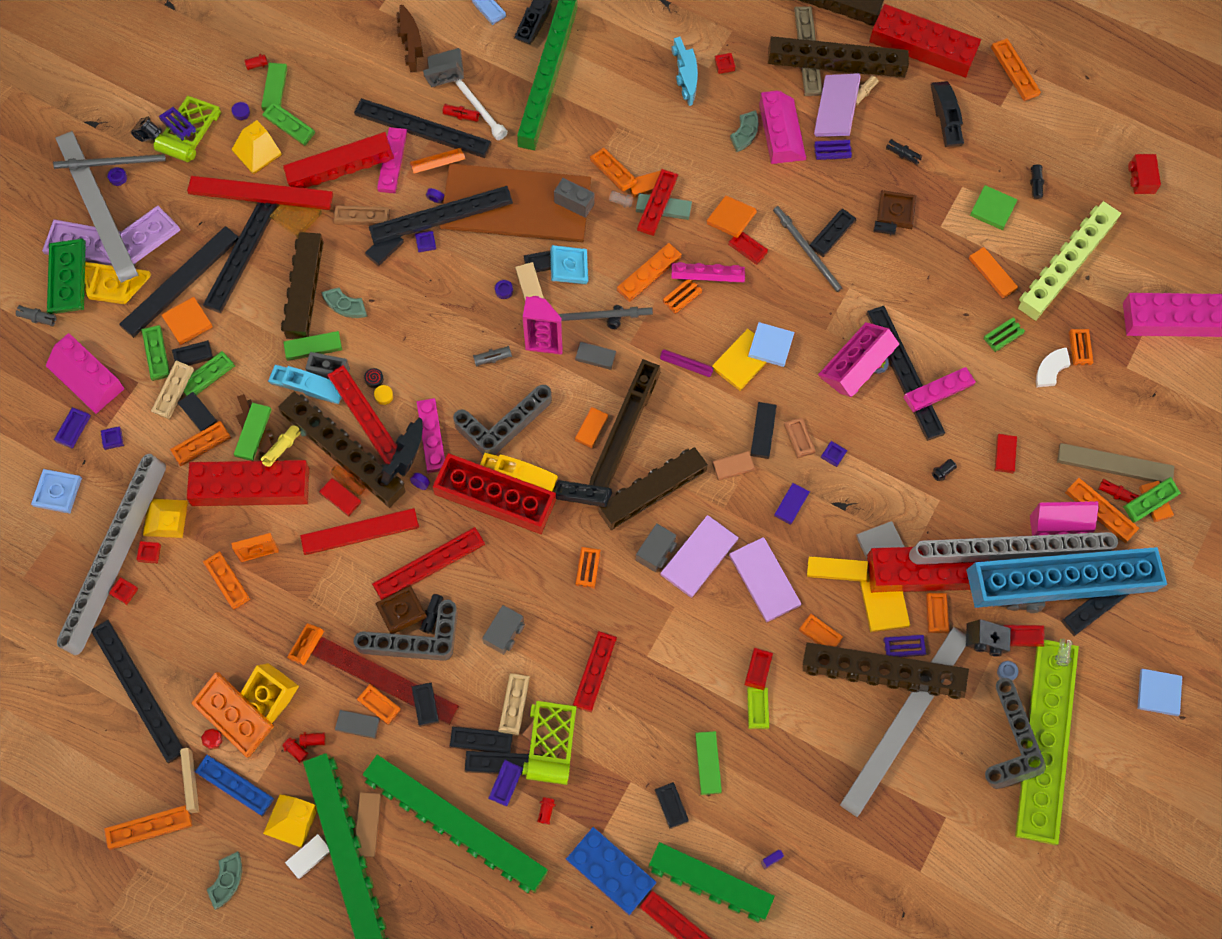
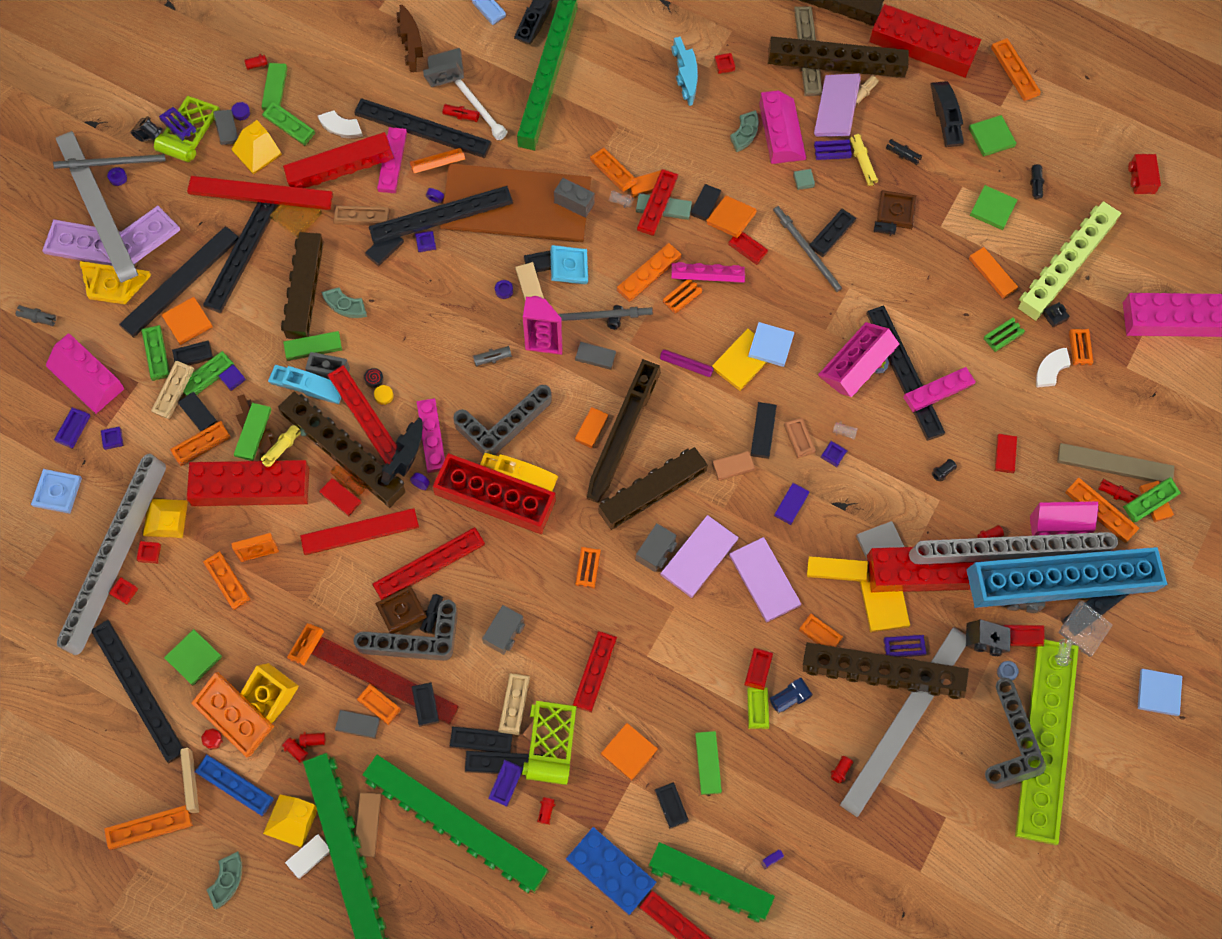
green tile [47,238,86,314] -> none
black tile [553,480,612,507] -> none
orange tile [926,593,949,633] -> none
none -> bright green tile [164,629,222,686]
none -> dark grey tile [213,110,238,145]
none -> dark purple tile [218,365,246,391]
none -> white tile [318,111,363,138]
none -> orange tile [601,723,658,781]
none -> black tile [691,184,721,222]
none -> dark blue piece [769,678,813,714]
none -> sand green tile [793,169,815,190]
none -> red pin [830,756,853,783]
none -> clear pin [832,421,858,439]
none -> light yellow pin [850,134,878,186]
none -> bright green tile [969,115,1016,157]
none -> red pin [977,525,1004,538]
none -> black tile [1042,302,1070,327]
none -> clear tile [1058,601,1113,657]

